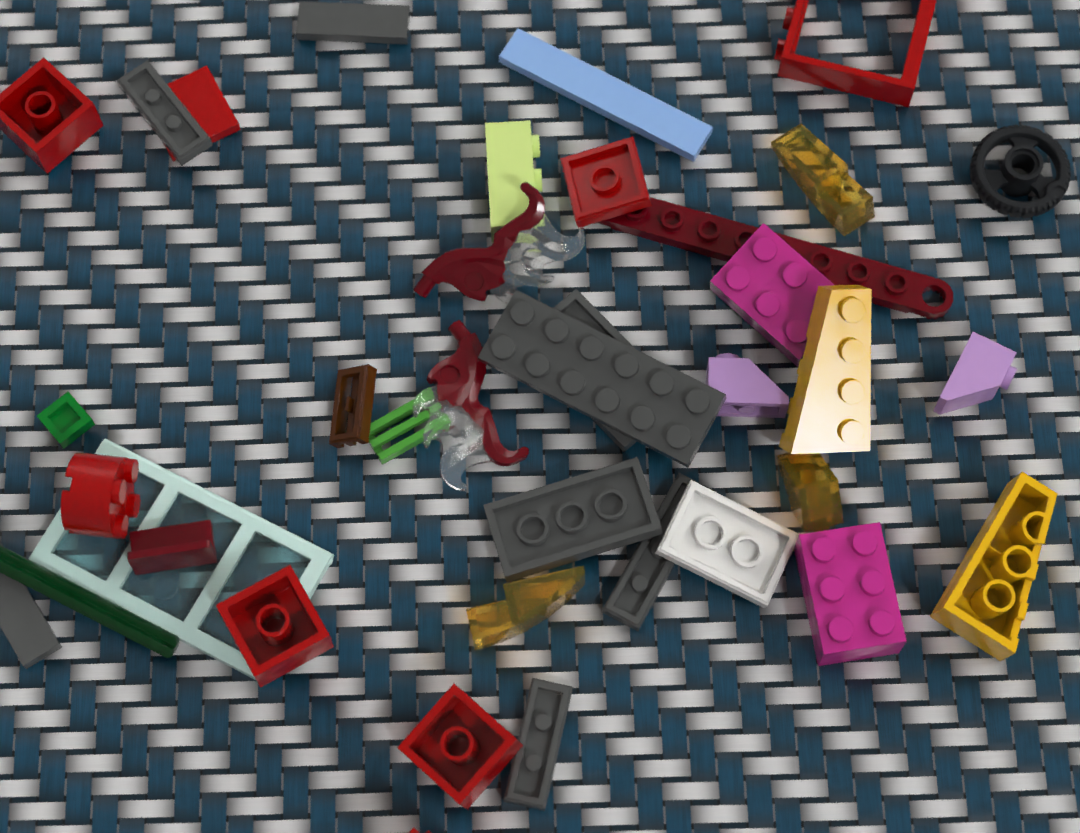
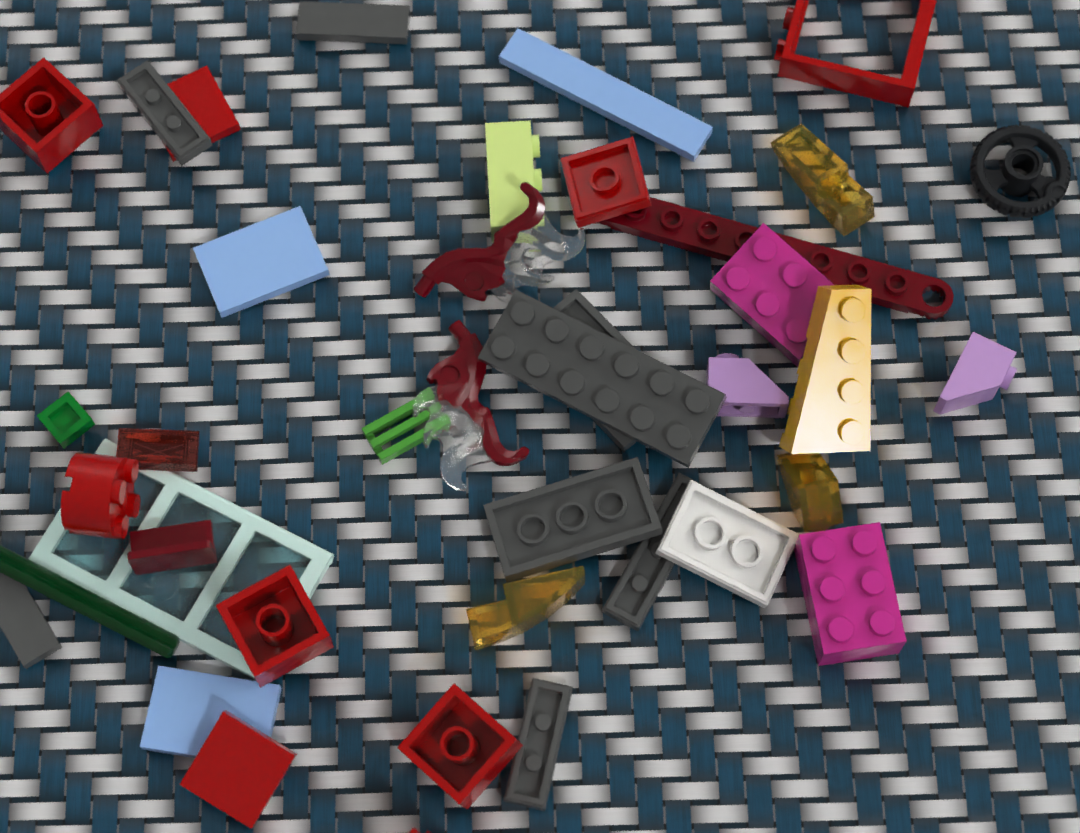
reddish brown tile [329,364,377,448] -> none
yellow wedge [930,472,1057,661] -> none
none -> clear red tile [116,428,200,472]
none -> light blue tile [140,665,282,758]
none -> red tile [179,710,297,829]
none -> light blue tile [193,206,330,318]

